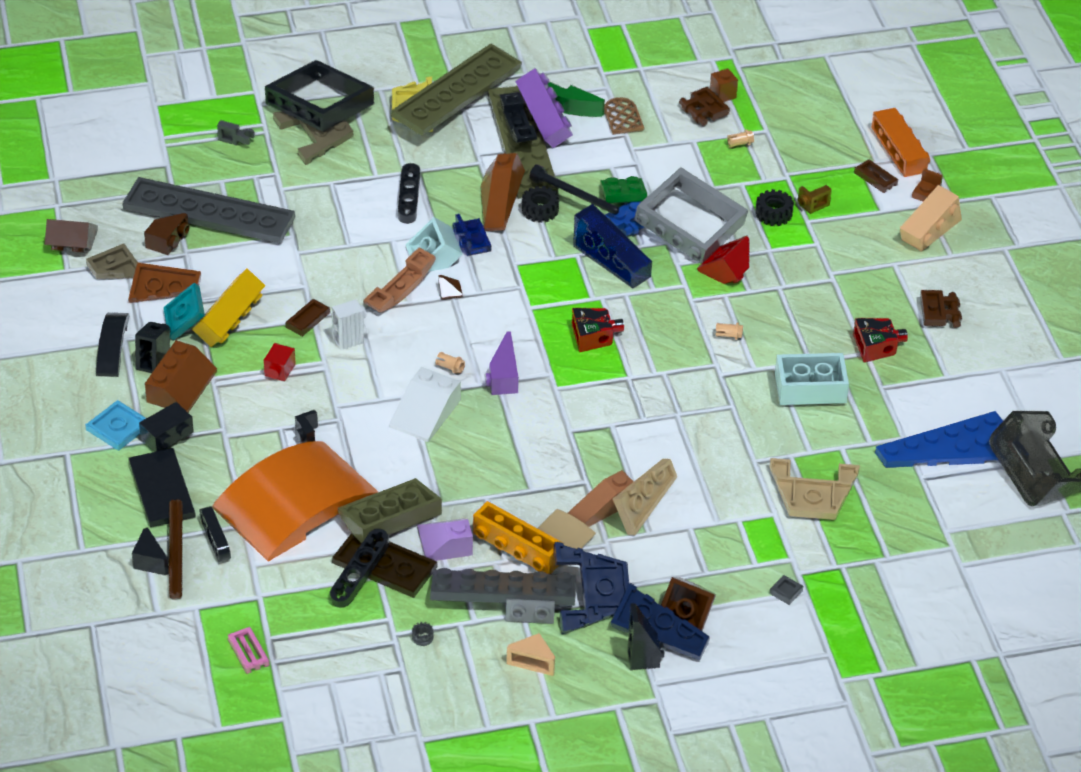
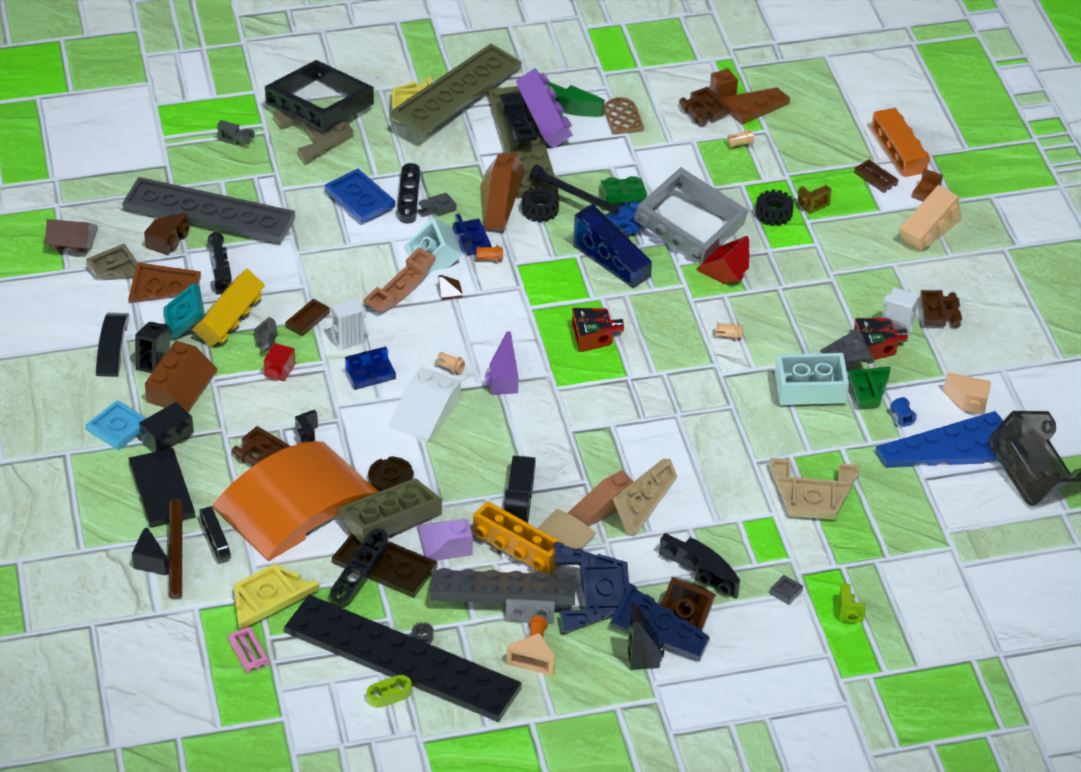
none -> black plate [207,232,232,295]
none -> reddish brown plate [231,426,290,467]
none -> light yellow wing [234,564,319,630]
none -> dark grey plate [254,317,278,352]
none -> black plate [284,594,522,723]
none -> blue plate [325,168,396,223]
none -> clear blue bracket [345,346,396,390]
none -> lime beam [366,675,412,708]
none -> dark brown tile [368,456,414,492]
none -> dark grey plate [418,192,457,217]
none -> orange pin [477,245,503,262]
none -> black beam [504,455,536,523]
none -> orange pin [528,616,548,638]
none -> black slope [659,533,740,599]
none -> dark orange wing [720,87,790,125]
none -> flat silver wing [820,328,875,367]
none -> lime bracket [838,584,866,622]
none -> green wing [848,366,891,408]
none -> white brick [882,287,919,337]
none -> blue bush [890,397,917,427]
none -> light nougat slope [944,372,991,414]

